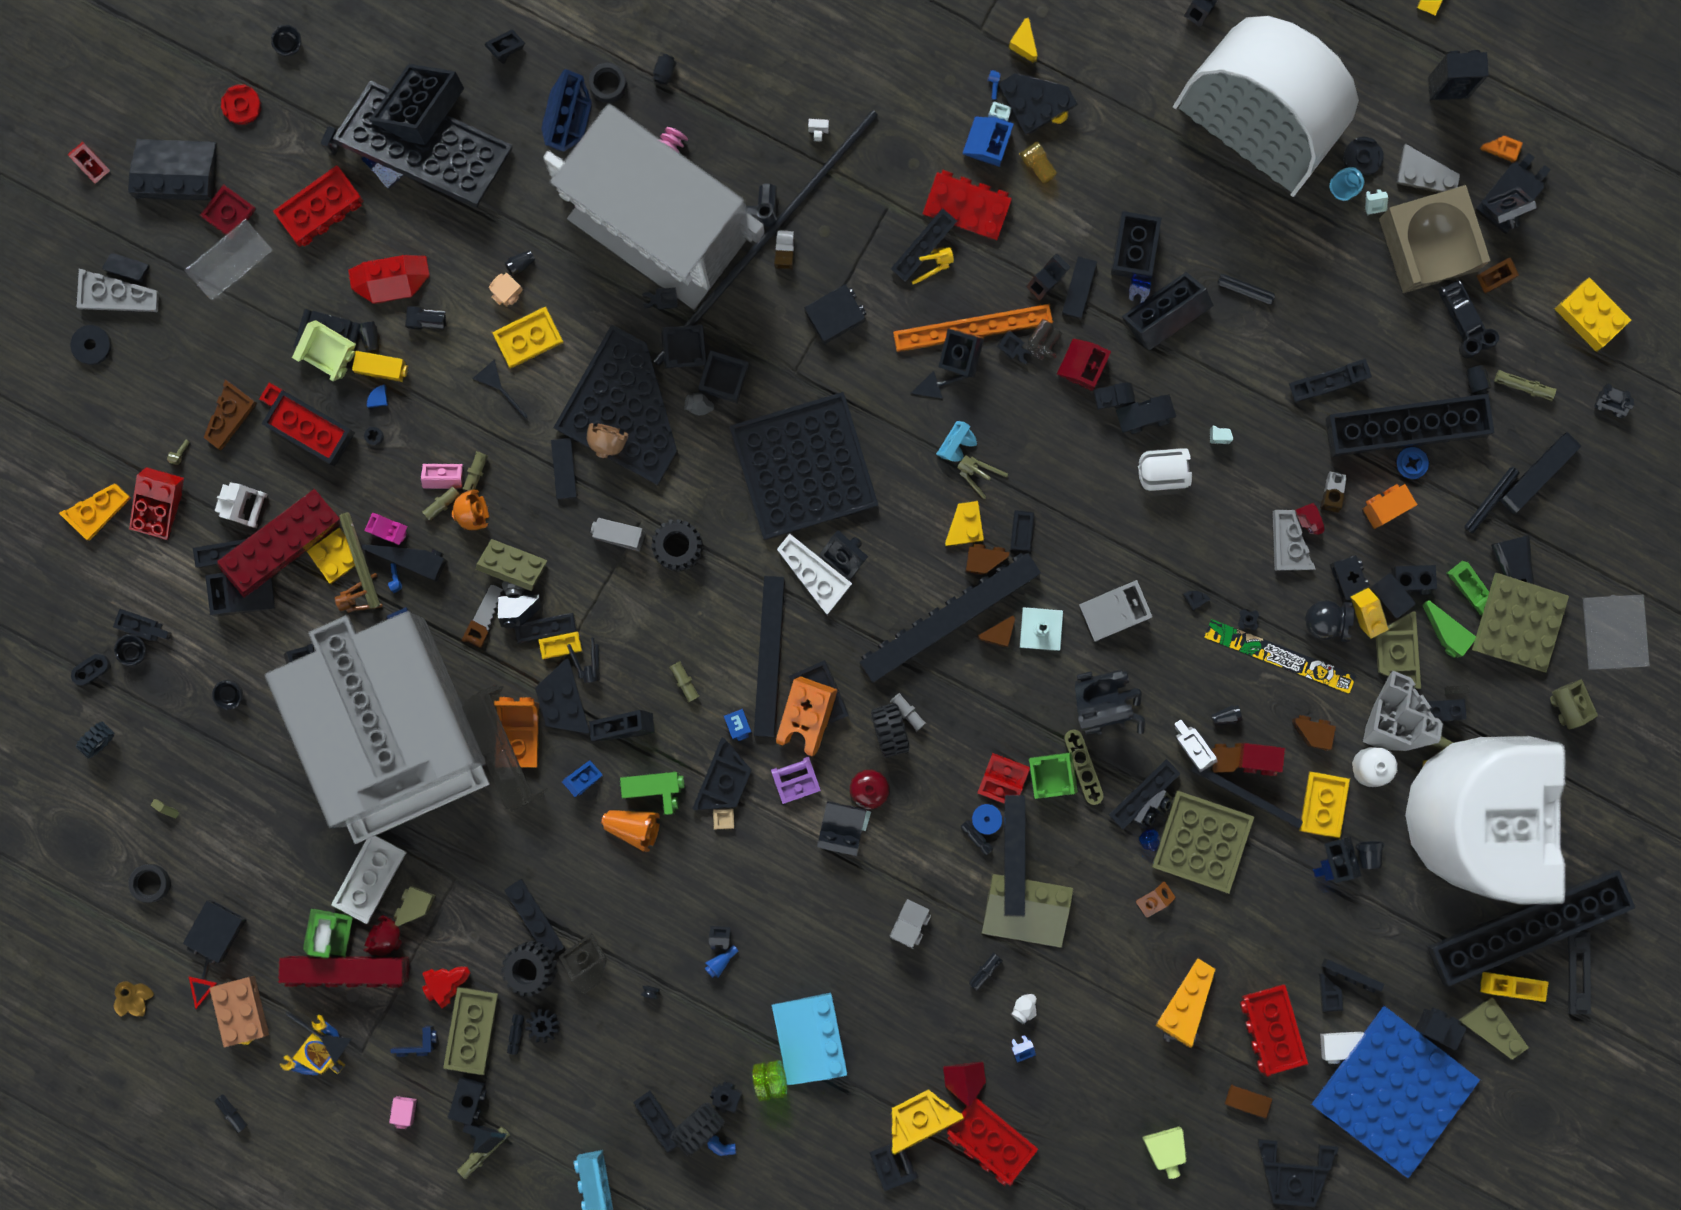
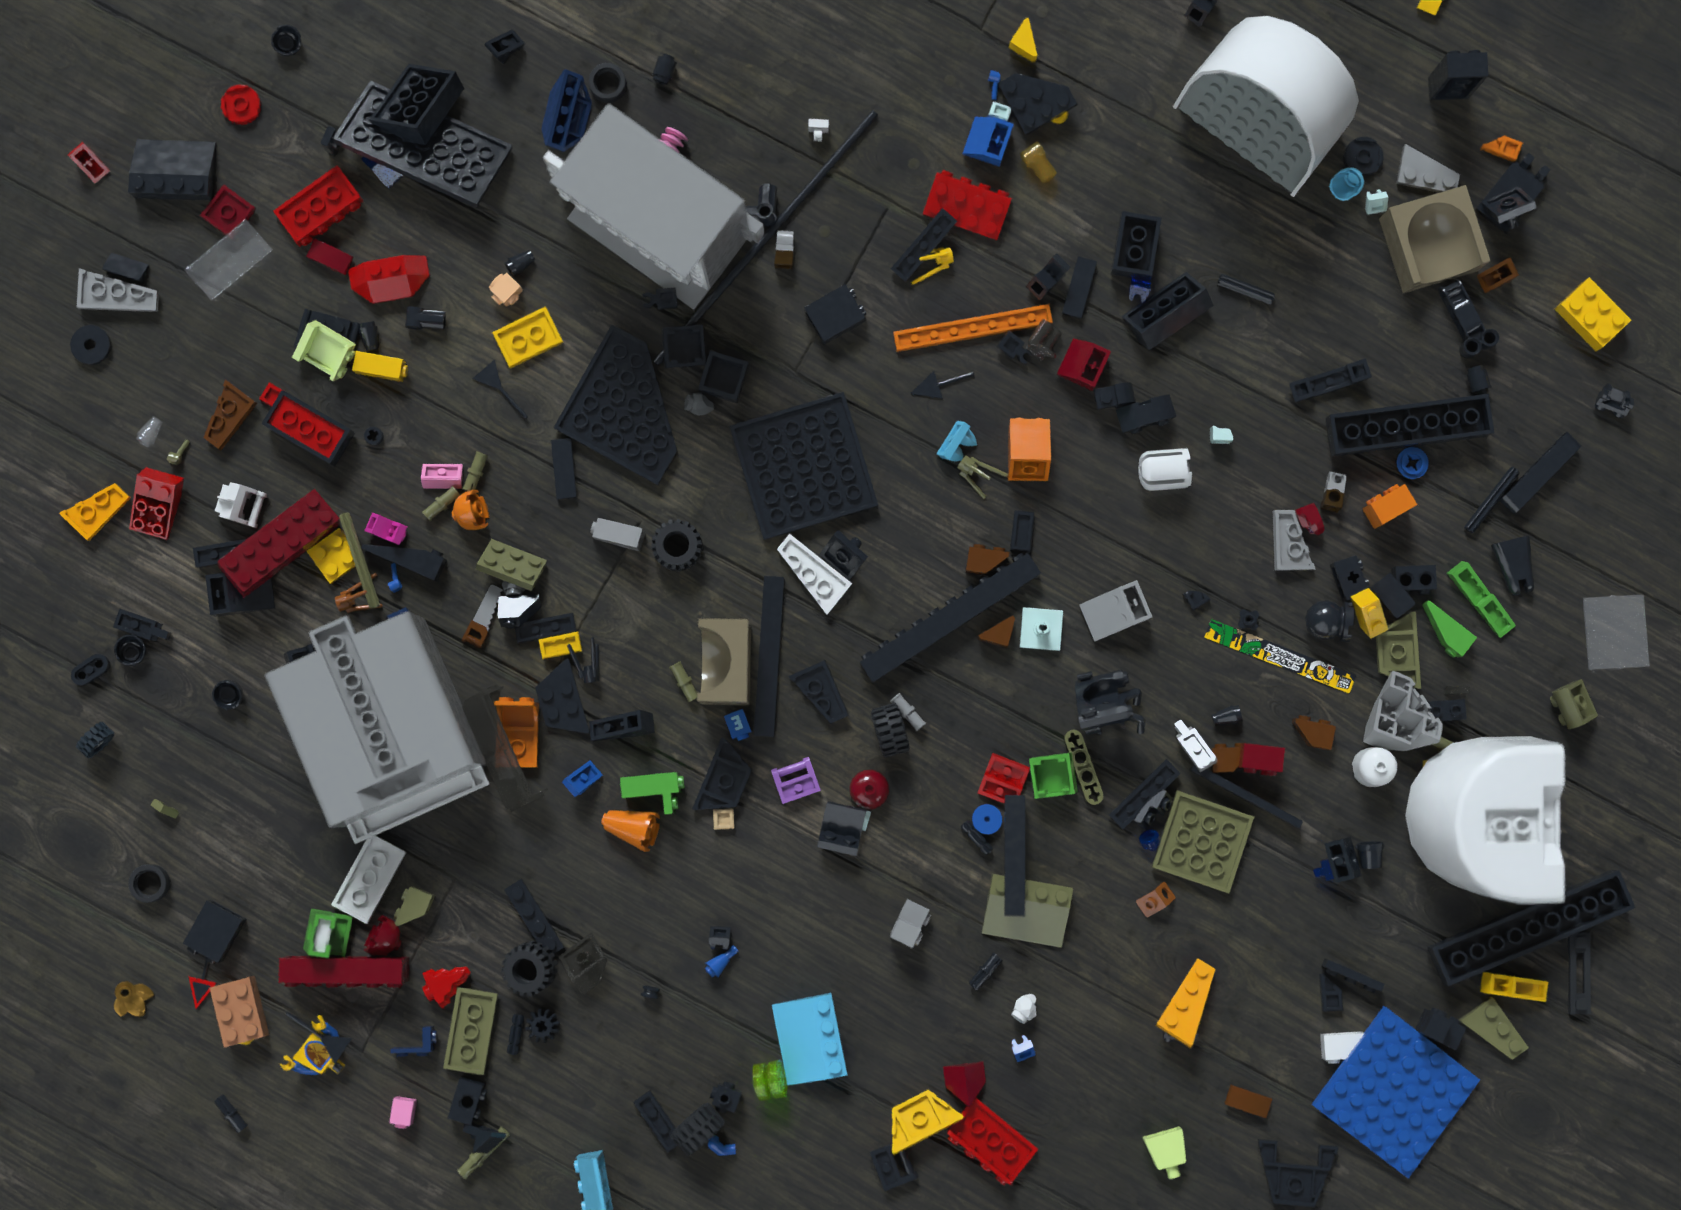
blue tile [367,385,388,408] -> none
medium nougat cylinder [587,423,628,458] -> none
orange brick [776,677,837,756] -> none
black brick [938,329,984,377] -> none
yellow wing [945,501,984,546] -> none
red bracket [1240,984,1308,1077] -> none
yellow tile [1299,772,1350,839] -> none
olive plate [1472,573,1569,673] -> none
olive pin [1494,370,1556,401] -> none
none -> clear cone [136,417,163,447]
none -> dark red slope [306,239,354,275]
none -> dark tan piece [697,619,751,705]
none -> orange slope [1008,418,1051,481]

